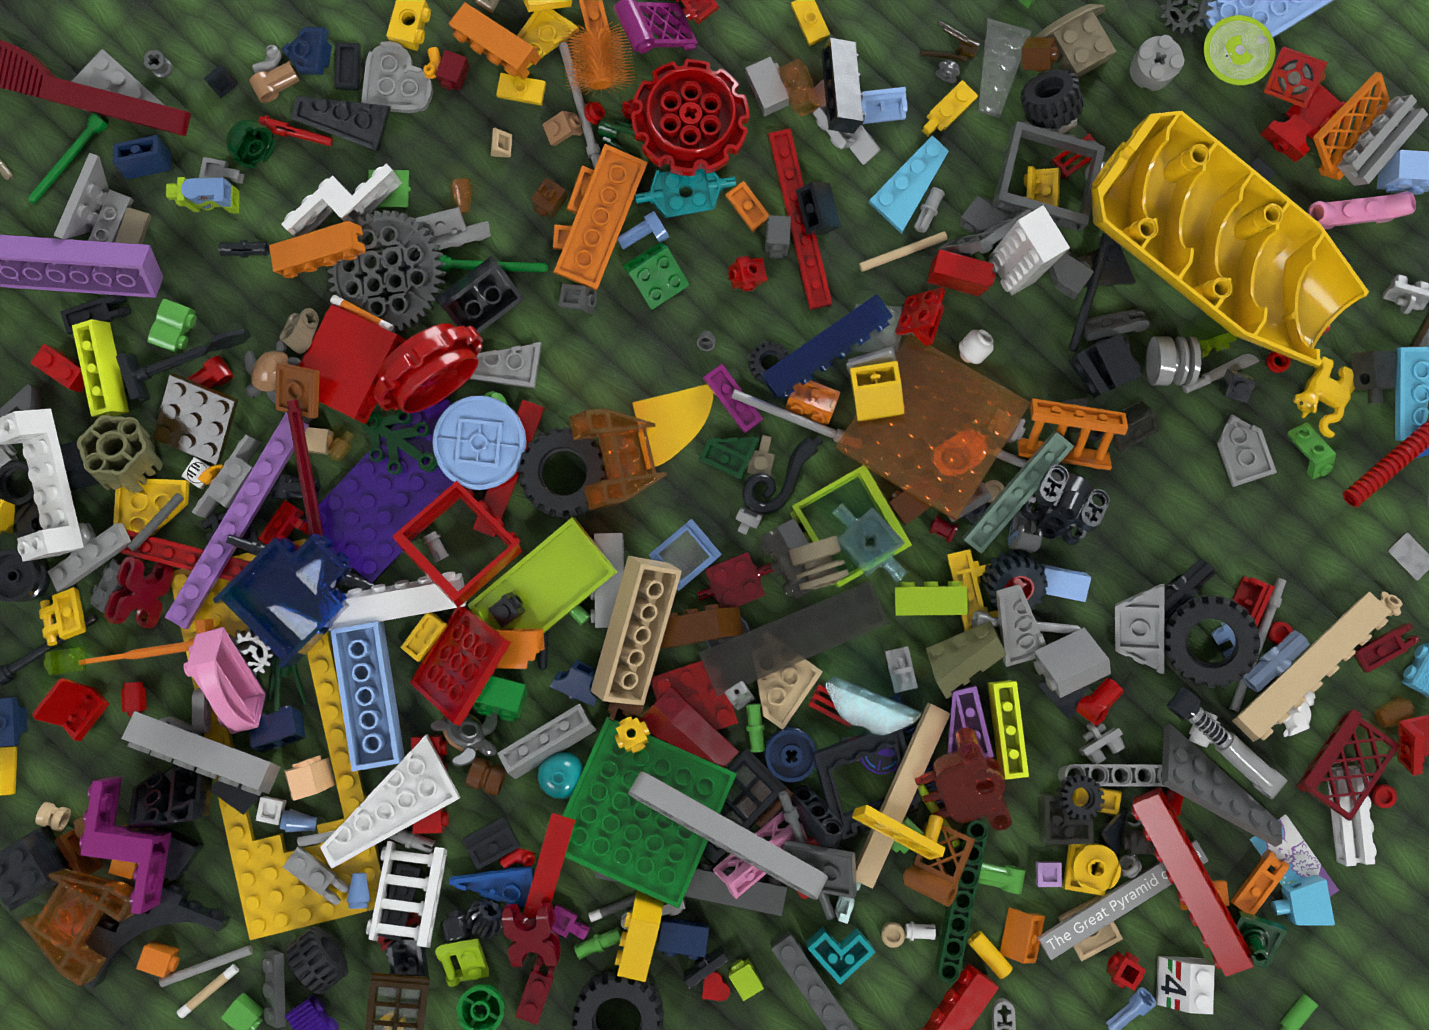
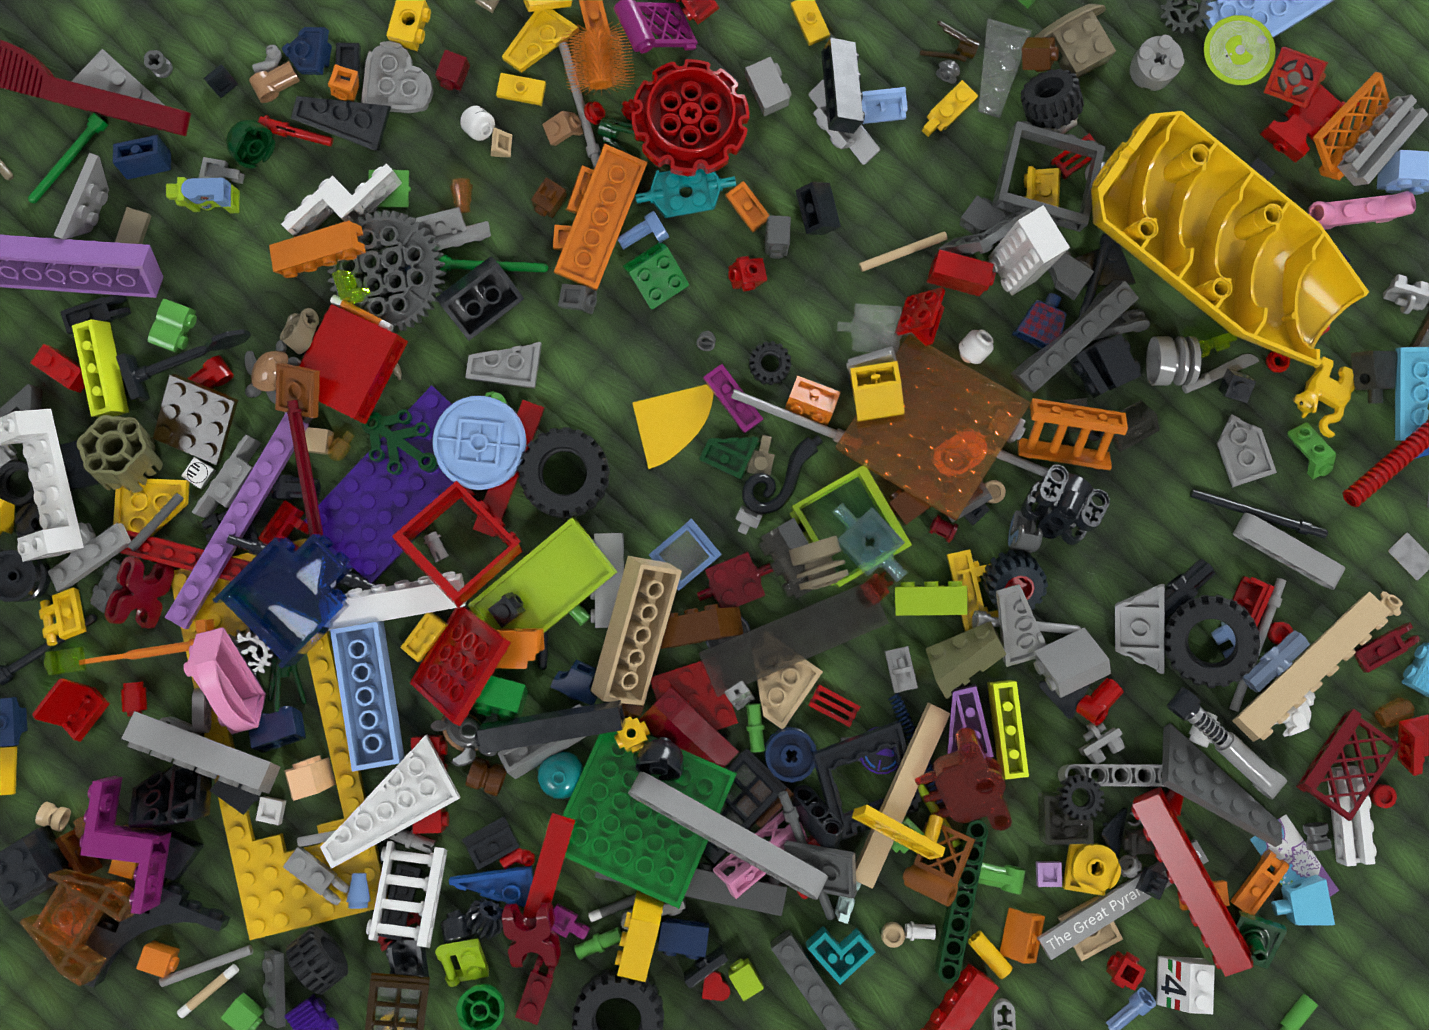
light grey plate [88,189,134,243] -> none
light orange tile [197,464,223,486] -> none
black pin [219,239,269,258] -> none
medium blue cone [280,809,317,832] -> none
red piece [373,323,483,413] -> none
light orange arm [423,47,441,79] -> none
orange brick [448,2,541,80] -> none
clear orange wedge [569,408,667,510] -> none
clear blue brick [760,294,893,399] -> none
red tile [768,128,832,311] -> none
clear orange brick [778,58,821,117] -> none
clear light blue wedge [825,676,922,735] -> none
medium azure wing [868,136,949,234] -> none
light grey axle [914,187,945,233] -> none
sand green plate [962,430,1074,554] -> none
light blue hinge [1040,564,1091,602] -> none
yellow tile [1072,788,1122,815] -> none
none -> orange brick [328,65,359,102]
none -> clear neon green bracket [332,270,371,304]
none -> white head [460,106,495,141]
none -> black brick [475,700,626,754]
none -> black cylinder [635,737,684,781]
none -> clear red plate [860,571,893,605]
none -> dark grey arch [1010,280,1139,393]
none -> dark blue torso [1012,293,1066,348]
none -> black tile [1136,867,1169,900]
none -> black bar [1190,488,1328,539]
none -> light grey beam [1233,513,1345,590]
none -> dark grey wheel [1302,822,1332,851]

